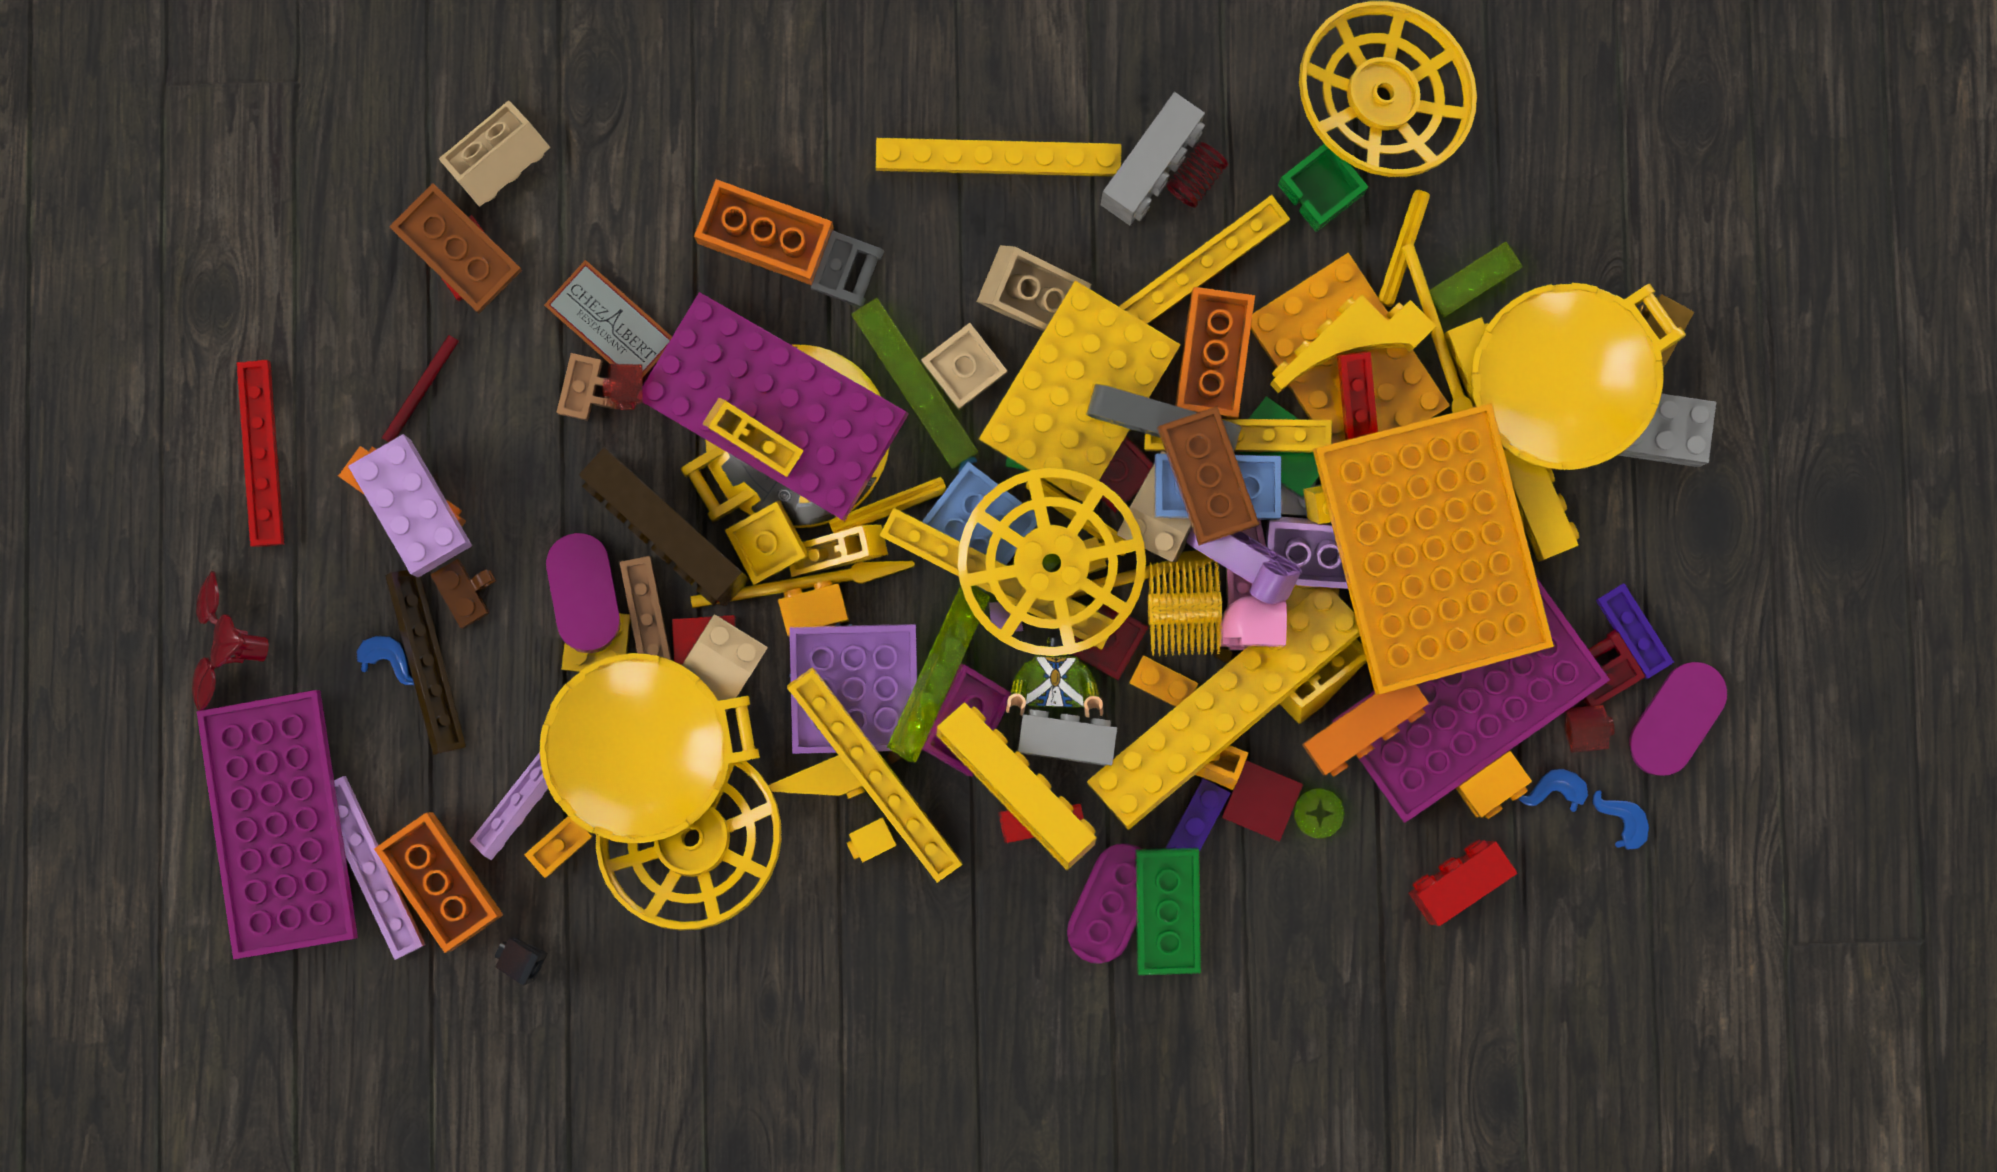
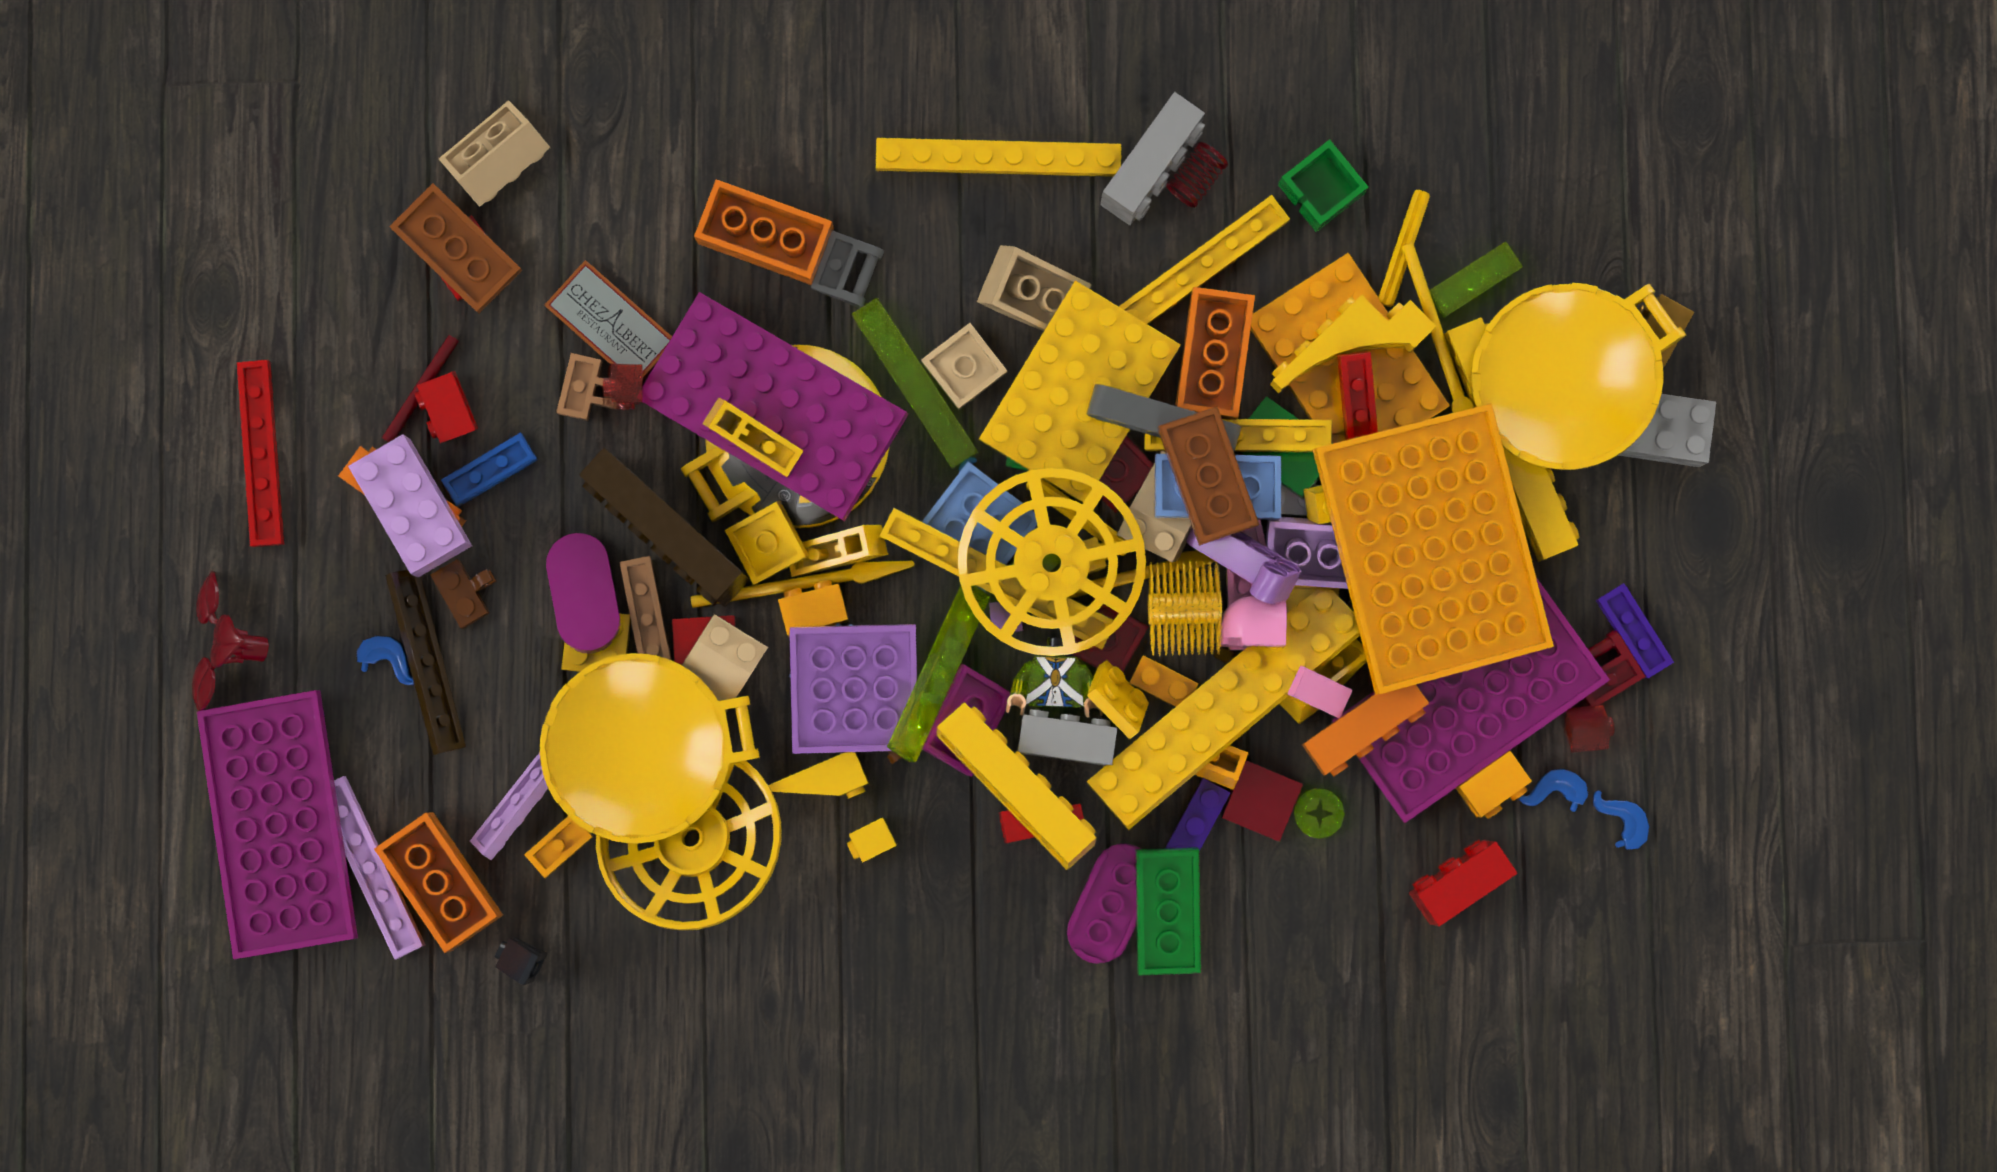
yellow plate [787,667,962,883] -> none
yellow axle [829,477,947,533] -> none
yellow dish [1299,1,1477,177] -> none
magenta tile [1629,662,1727,776] -> none
none -> red brick [415,371,478,443]
none -> blue tile [441,432,538,507]
none -> yellow plate [1087,660,1149,739]
none -> bright pink tile [1287,665,1353,719]

